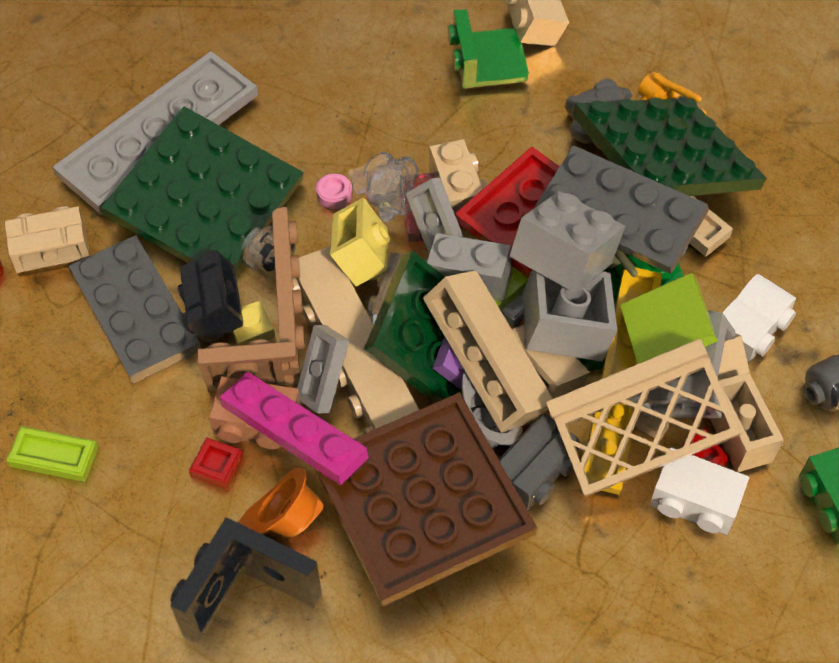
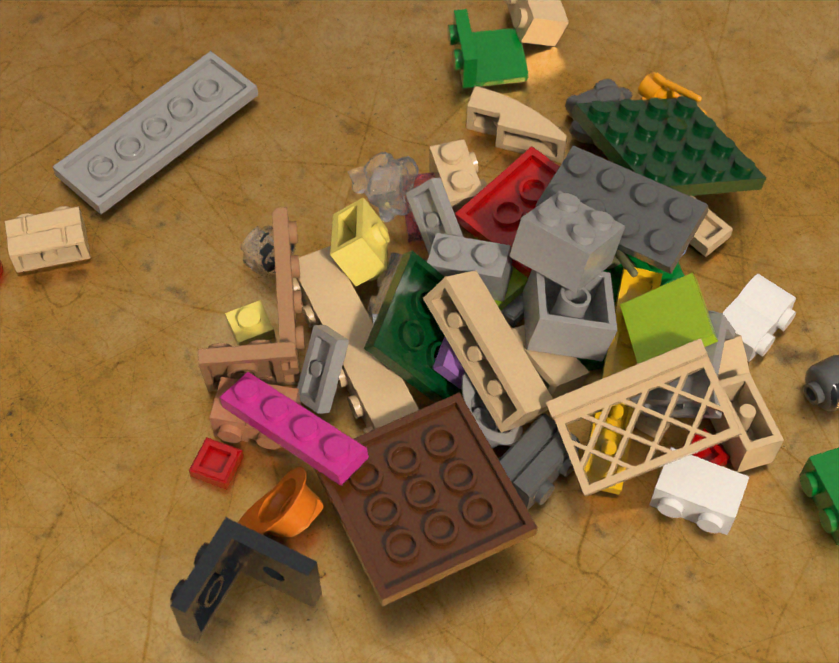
lime tile [6,426,99,482] -> none
dark grey plate [68,235,201,384] -> none
dark green plate [101,106,304,271] -> none
black brick [178,250,244,343] -> none
bright pink tile [316,173,352,209] -> none
none -> tan slope [466,86,567,163]

